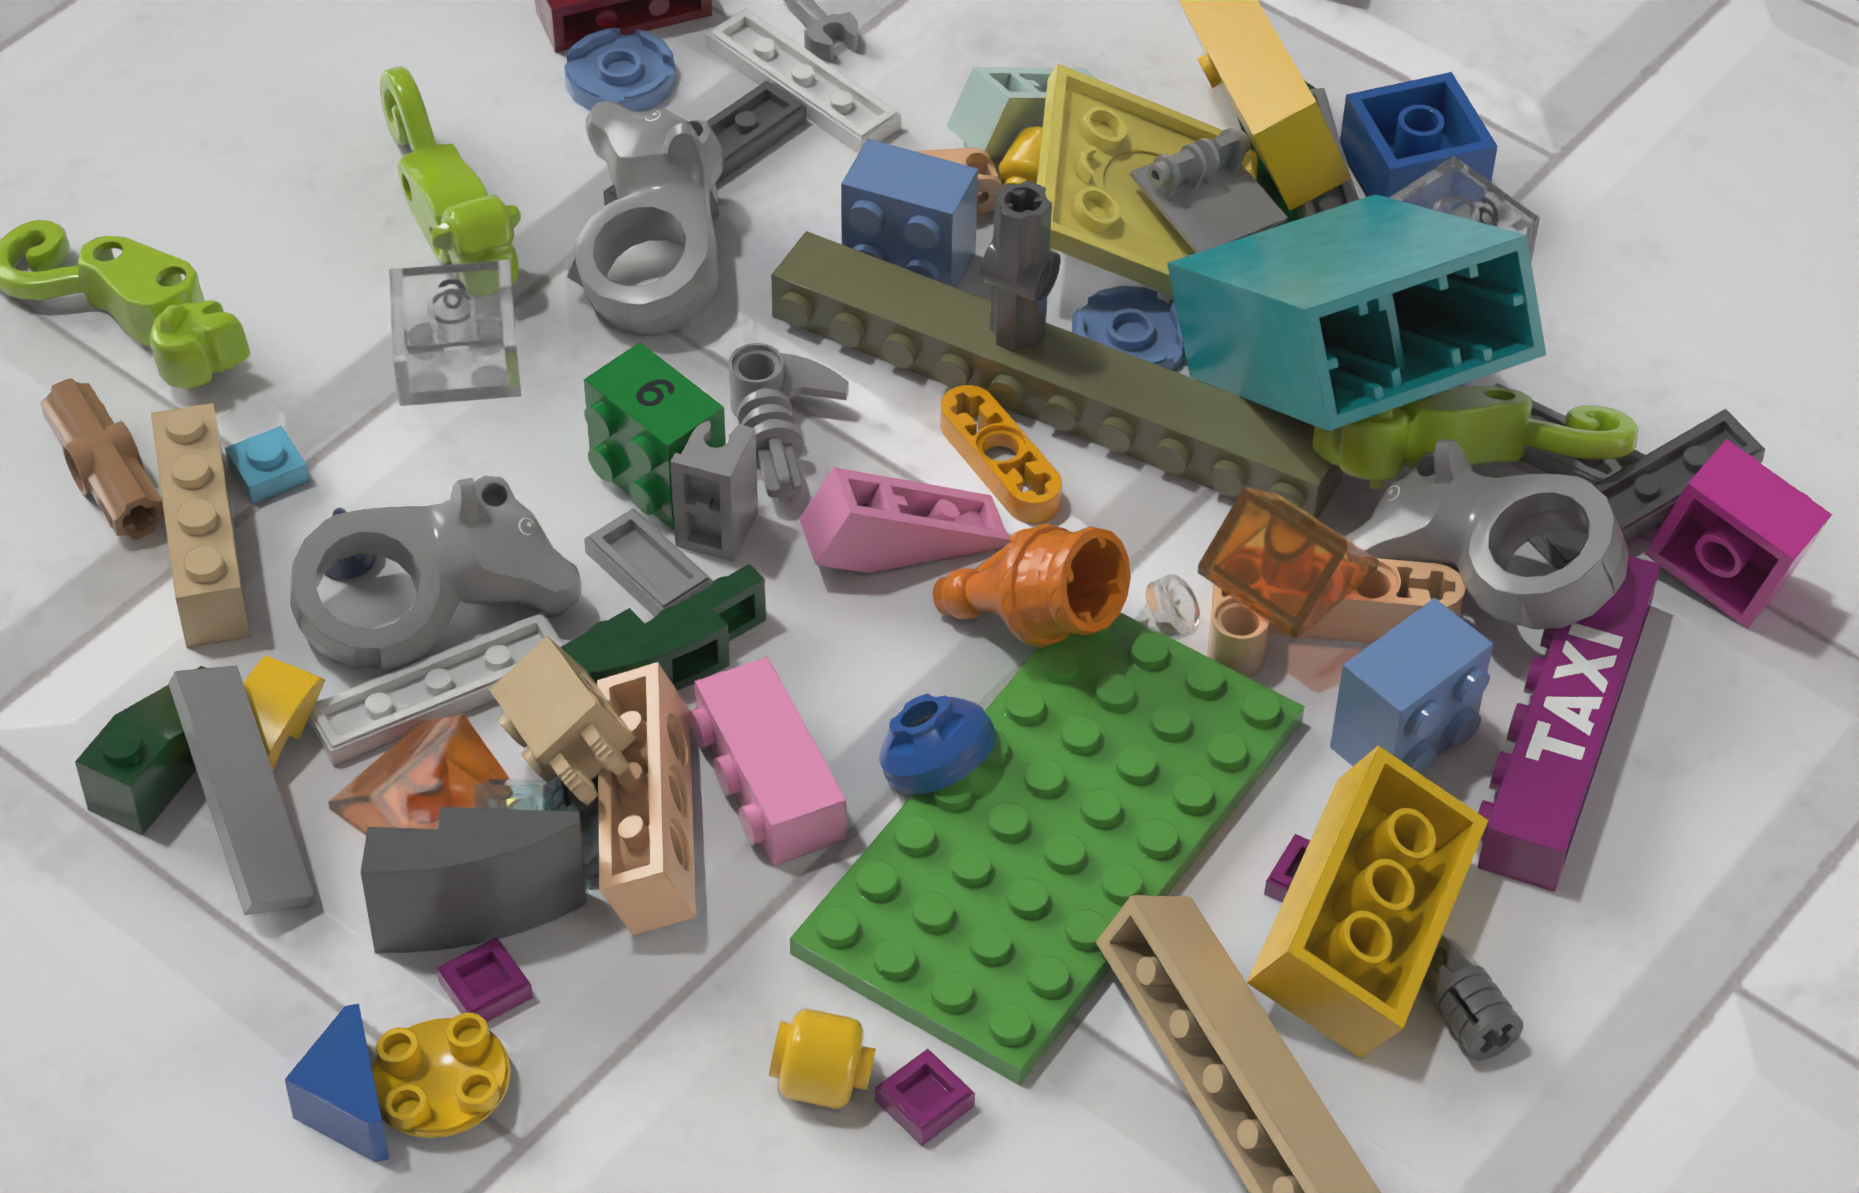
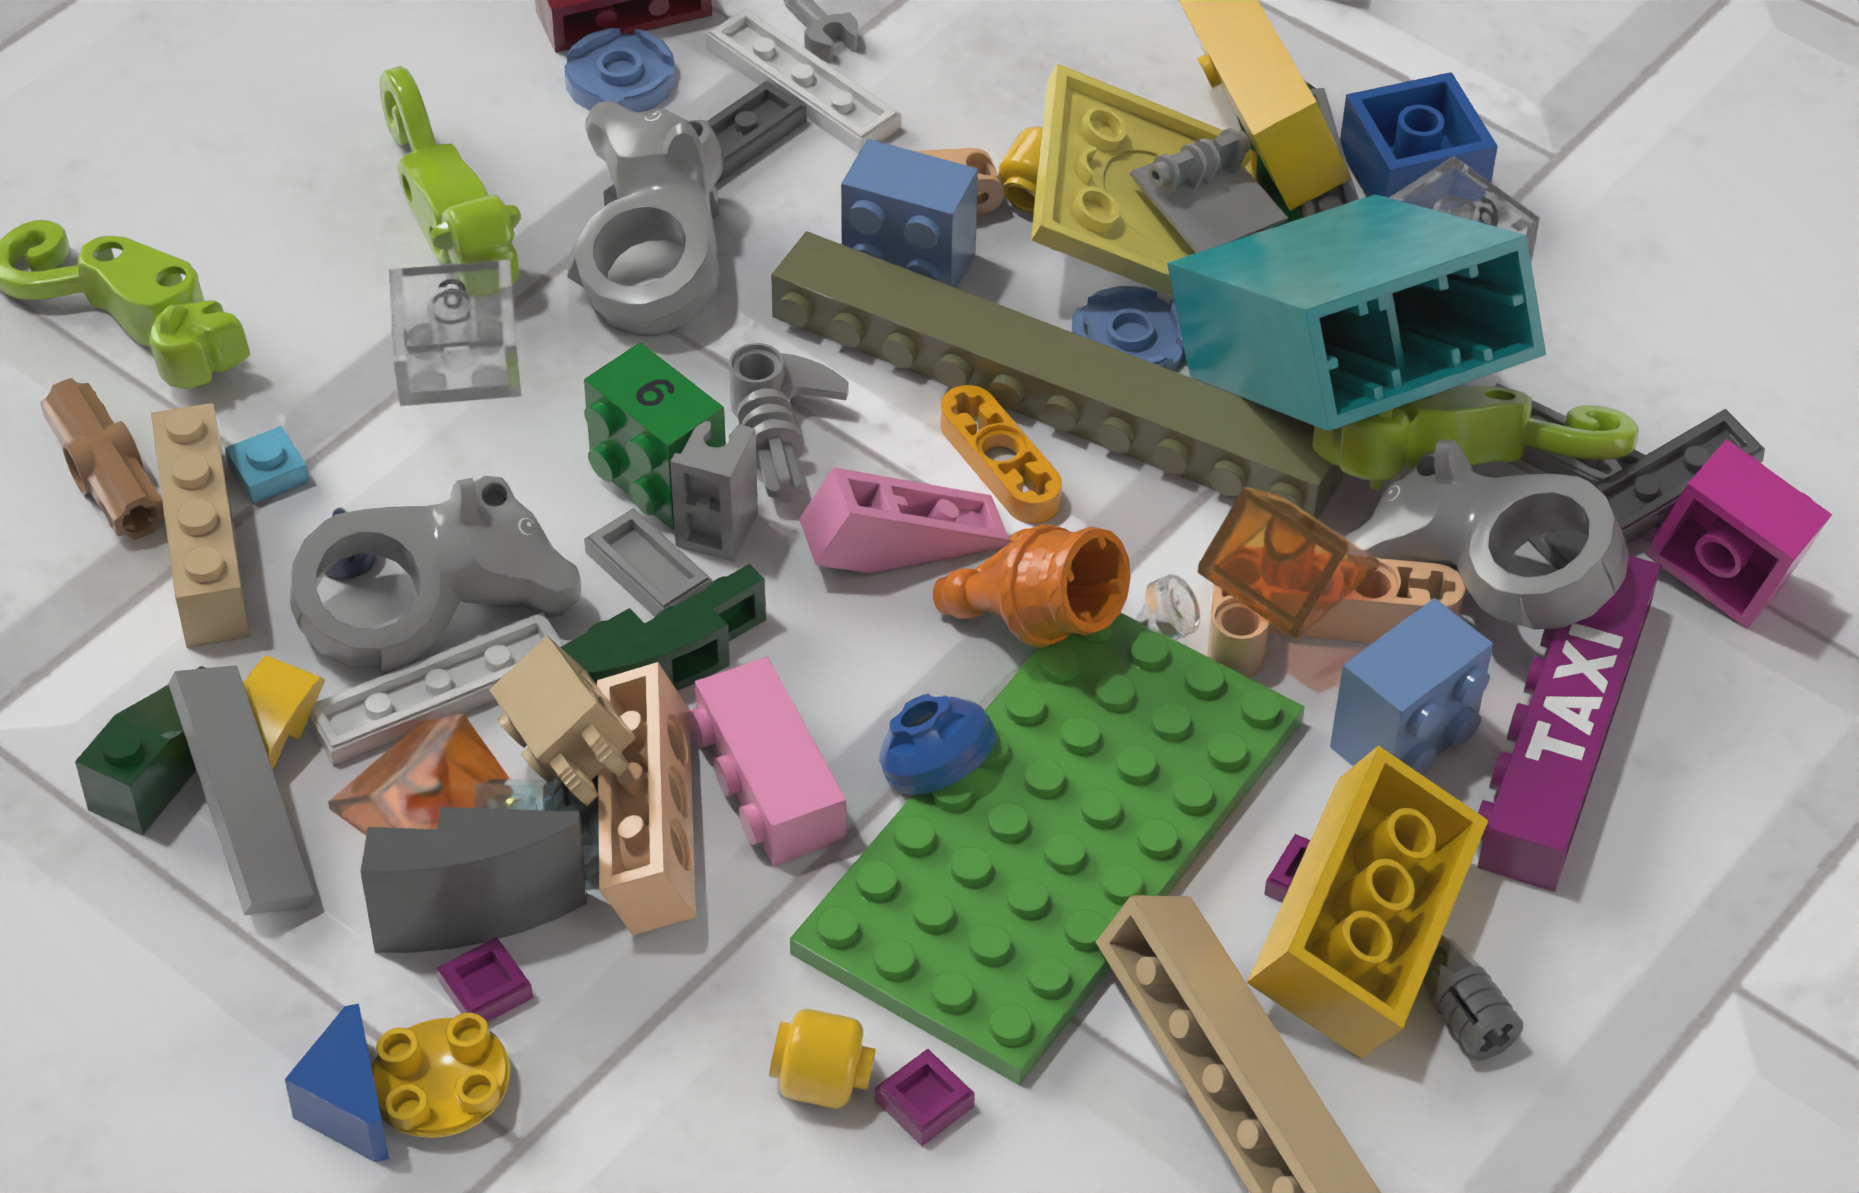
light aqua slope [946,67,1099,159] -> none
dark grey piece [980,180,1061,352] -> none

